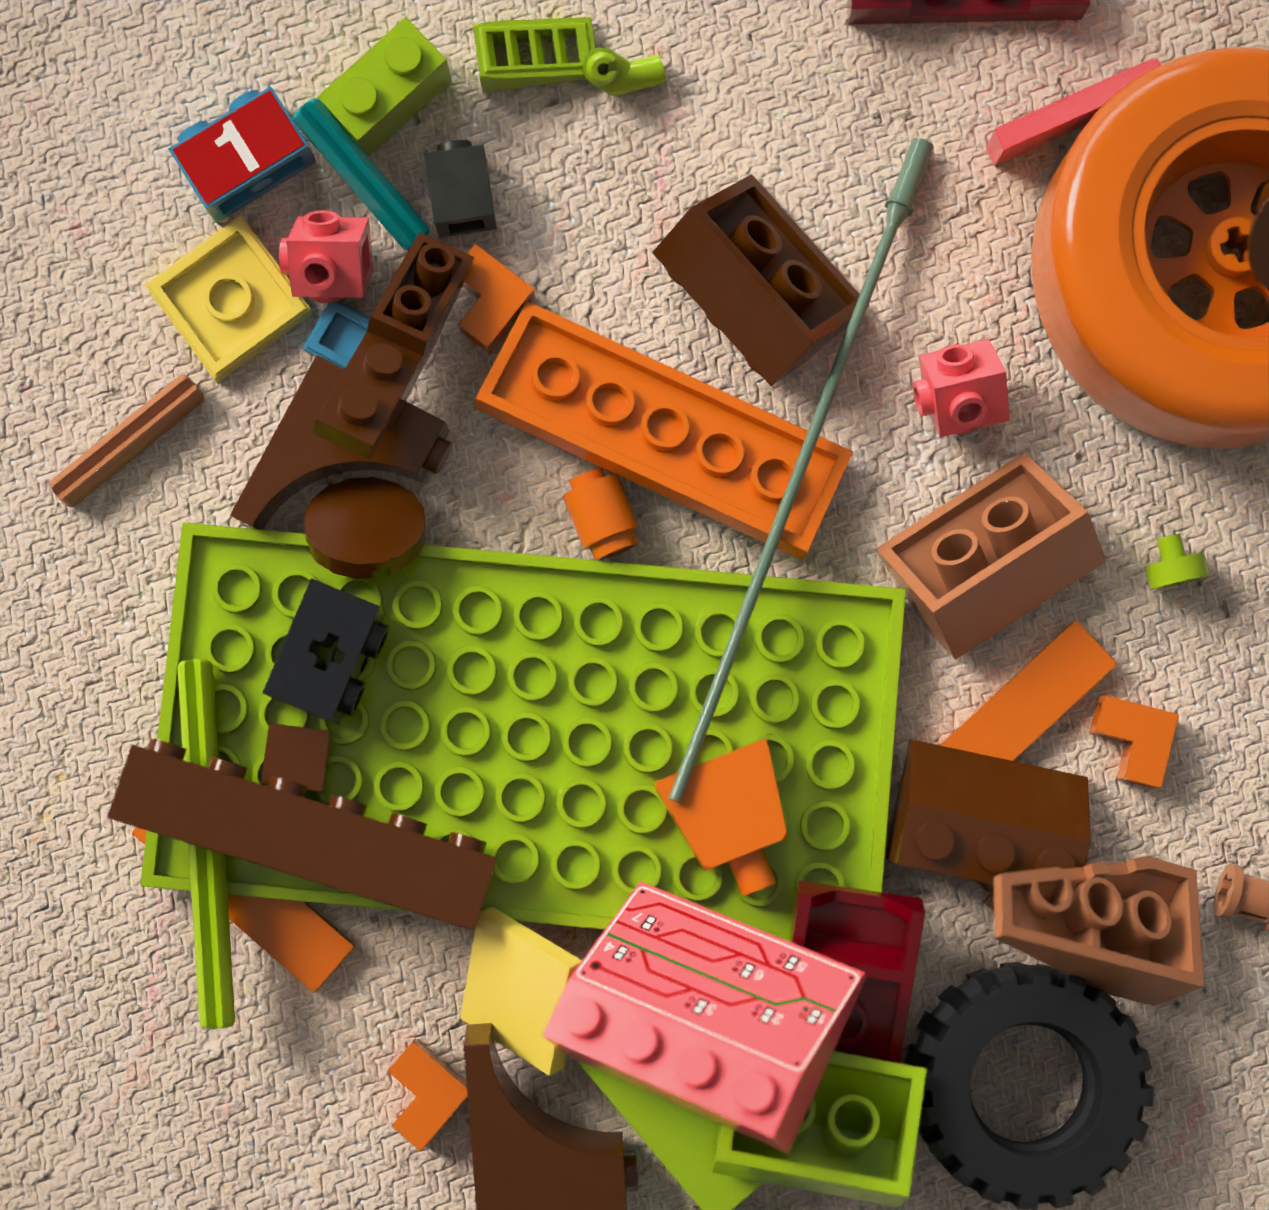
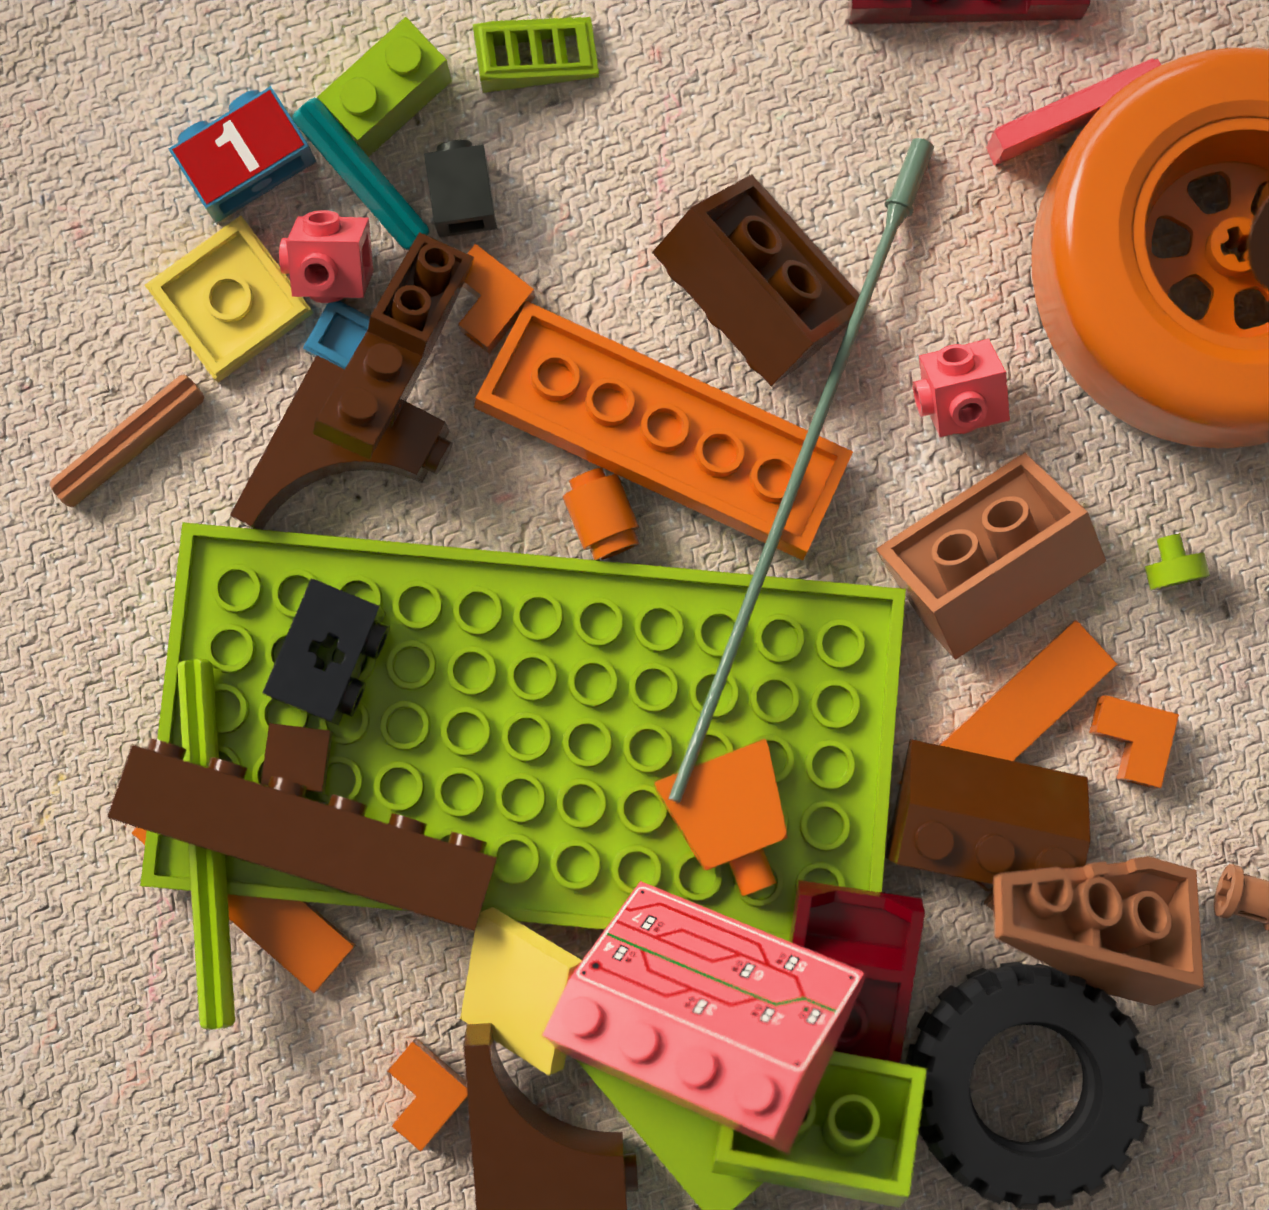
reddish brown tile [304,477,426,579] -> none
lime arm [582,48,666,97] -> none

